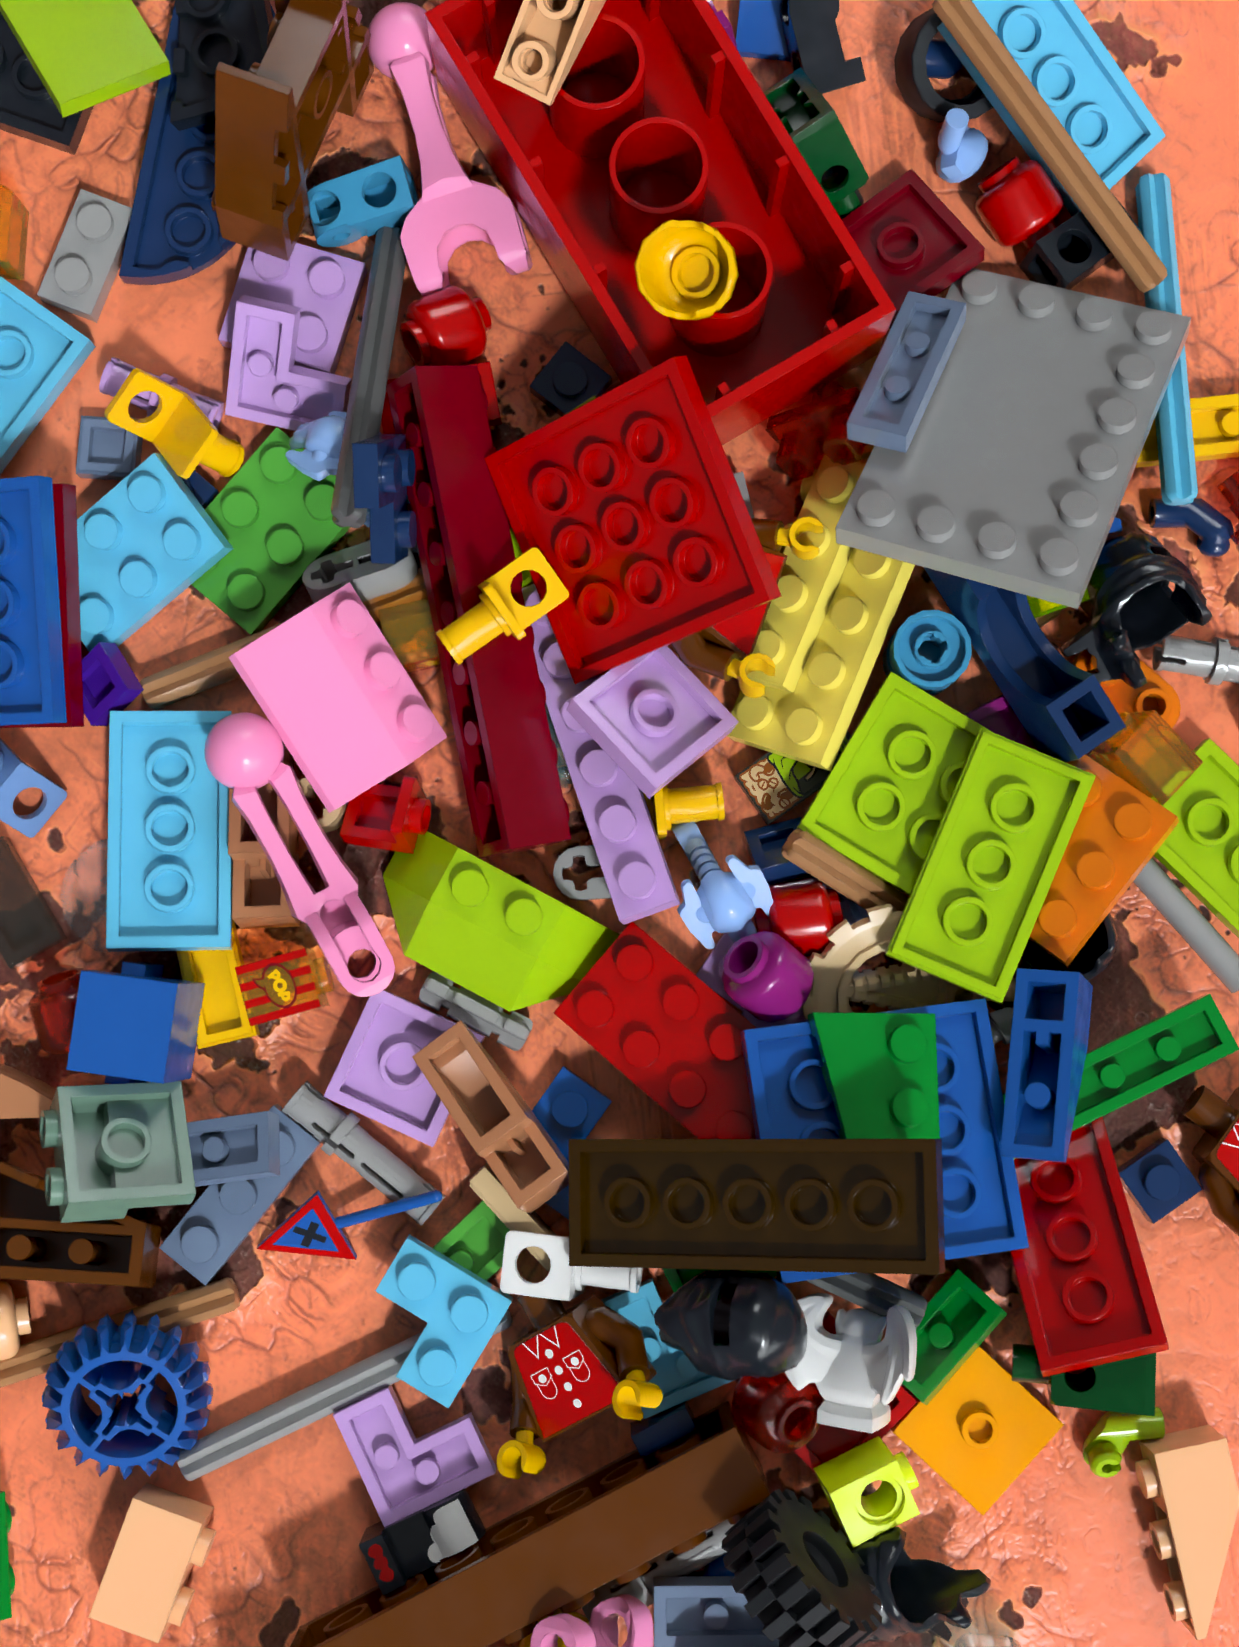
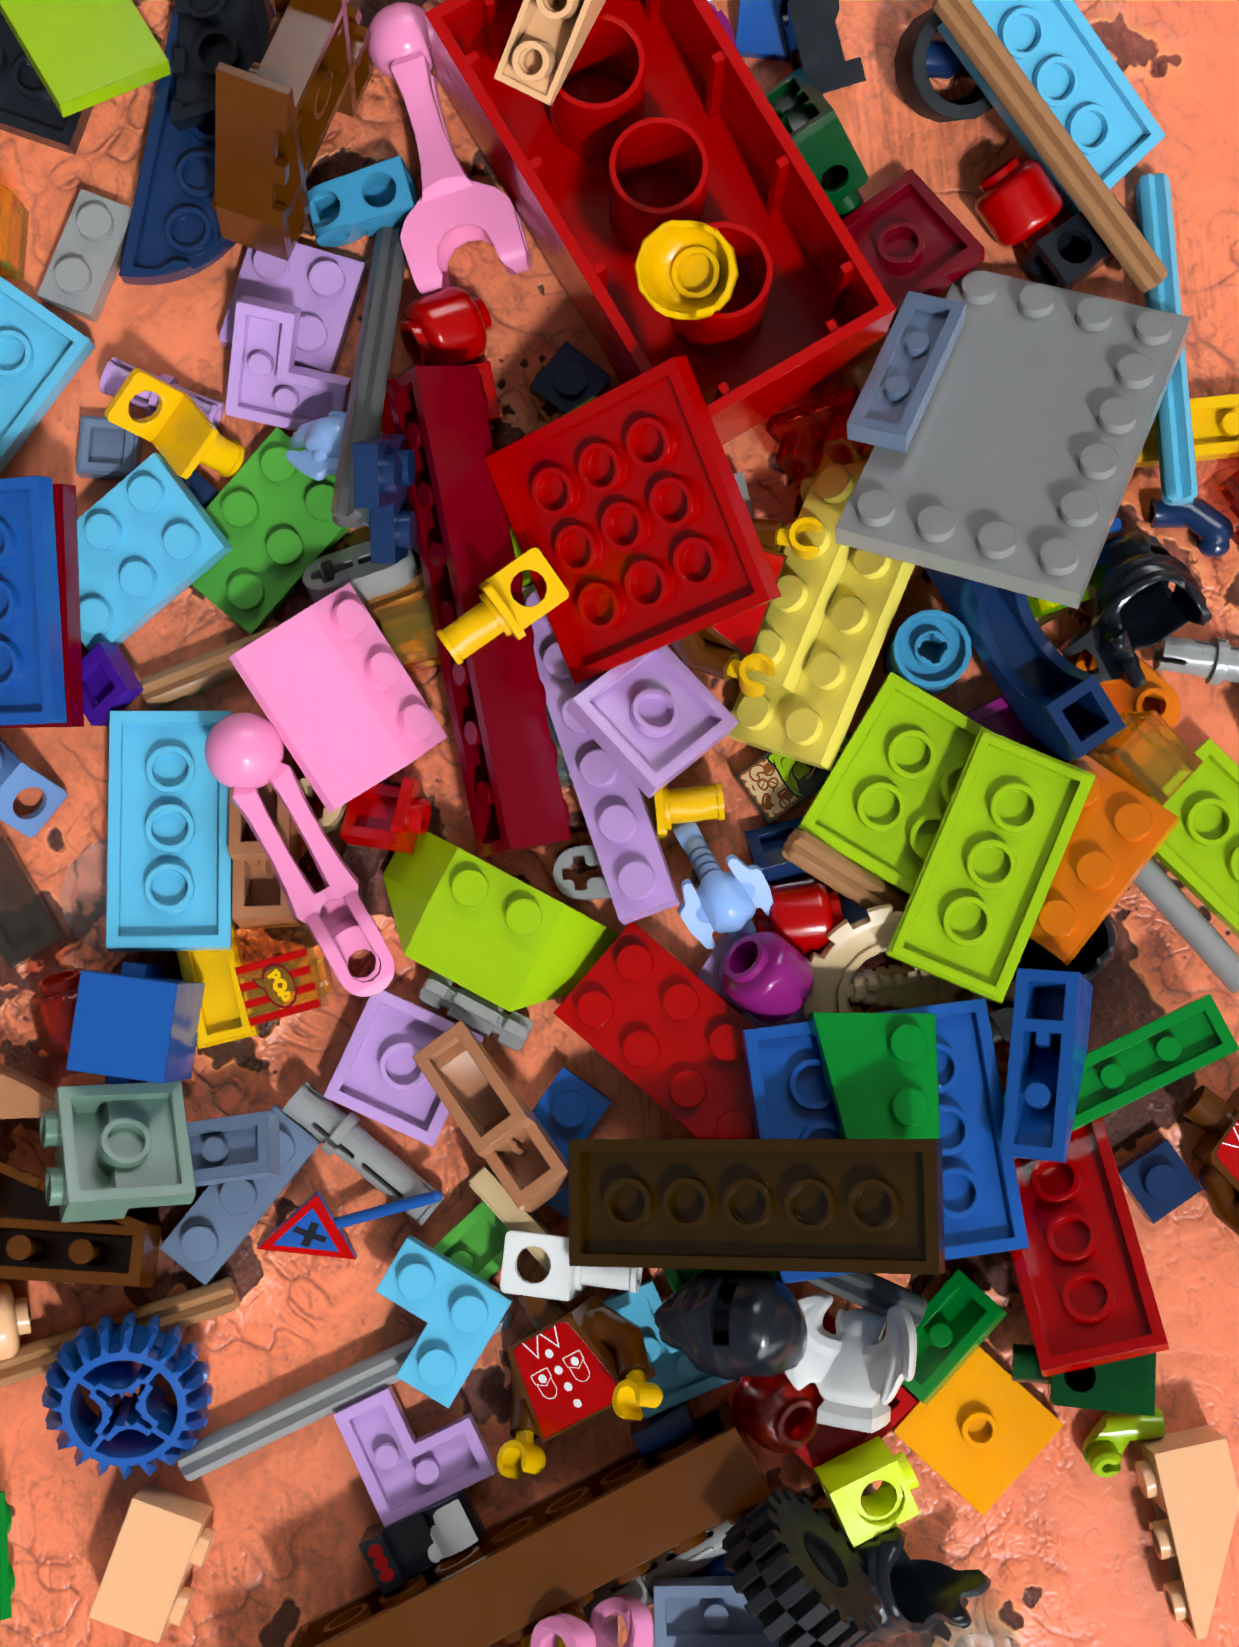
light blue plate [936,108,988,183] -> none

